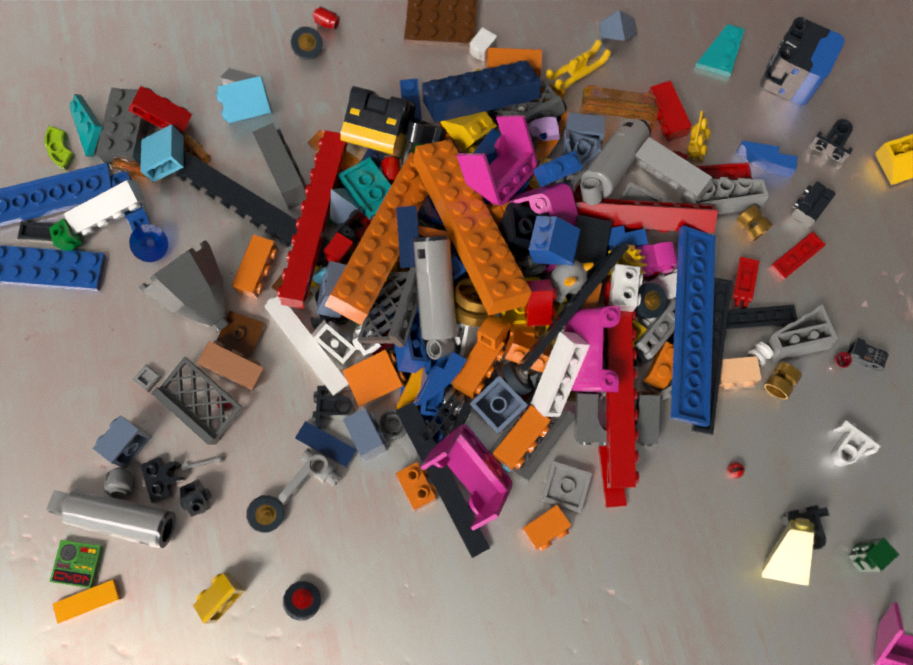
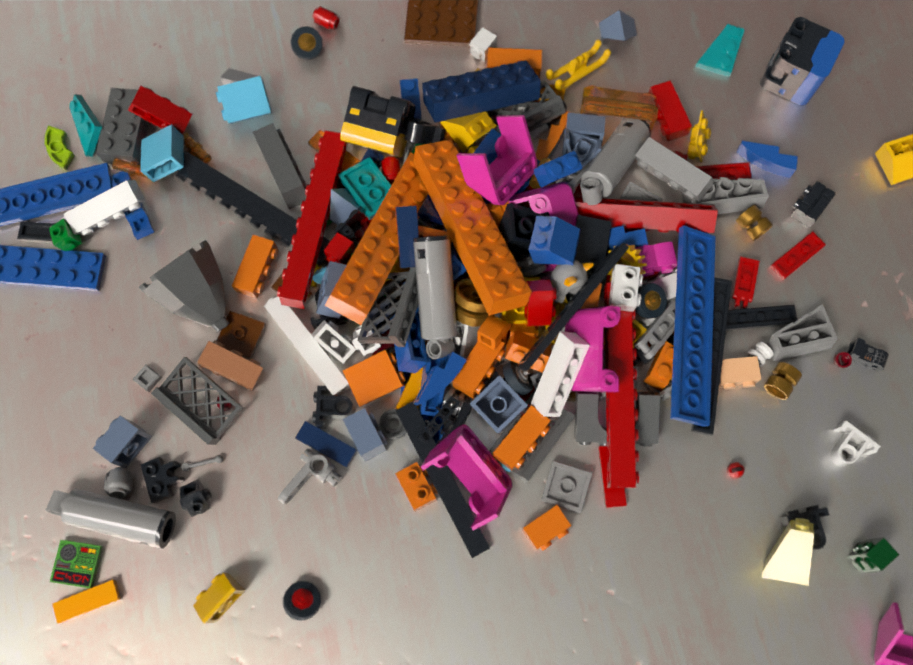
clear blue dish [129,224,169,262] -> none
black wheel [246,495,284,533] -> none
lavender rock [528,117,560,141] -> none
black pin [809,119,853,163] -> none

